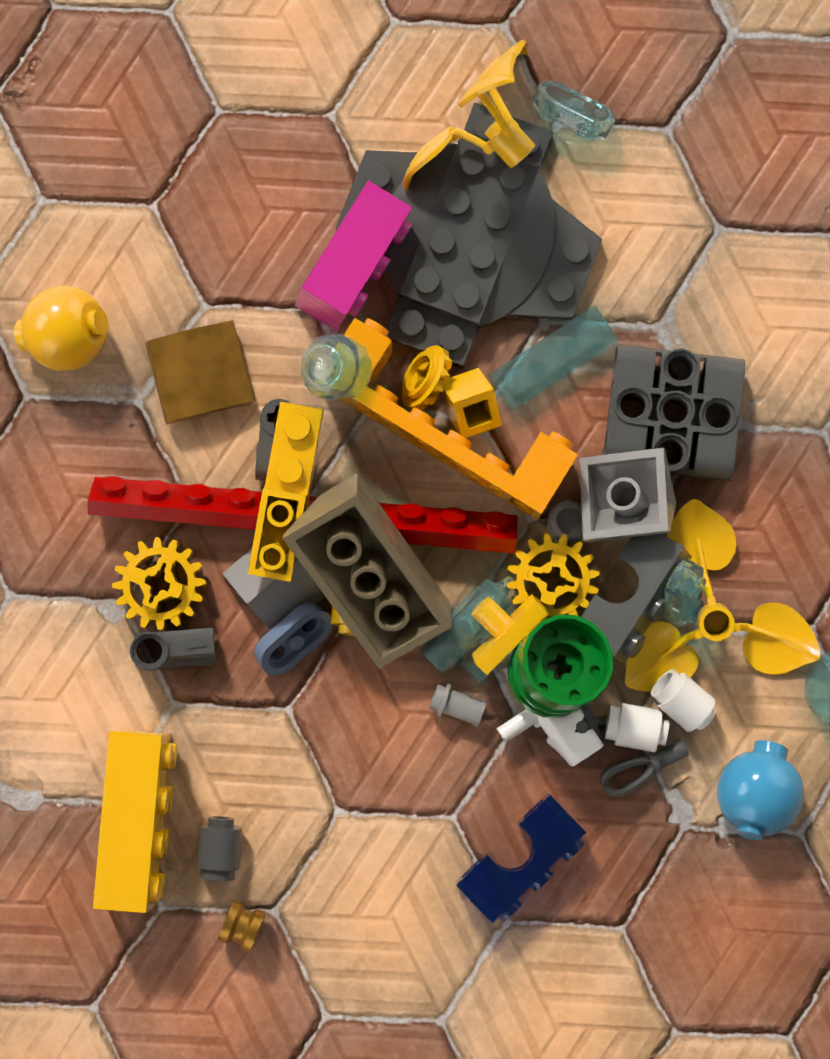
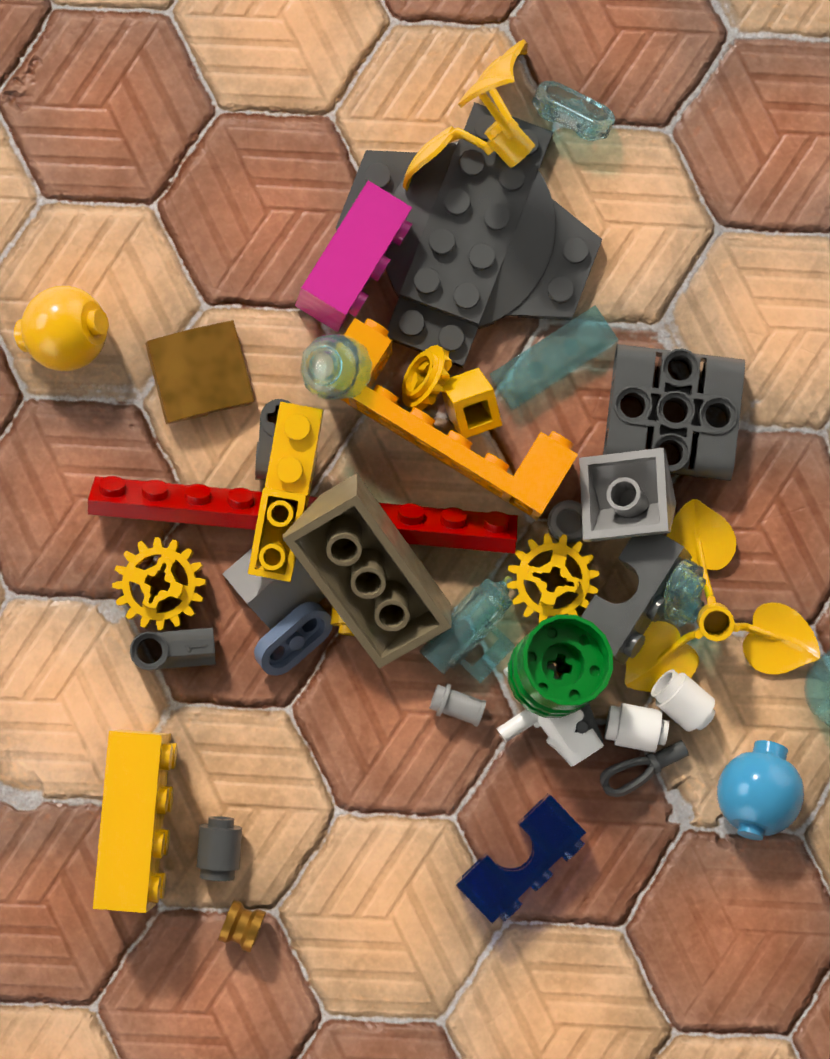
yellow tile [471,594,549,675] -> none

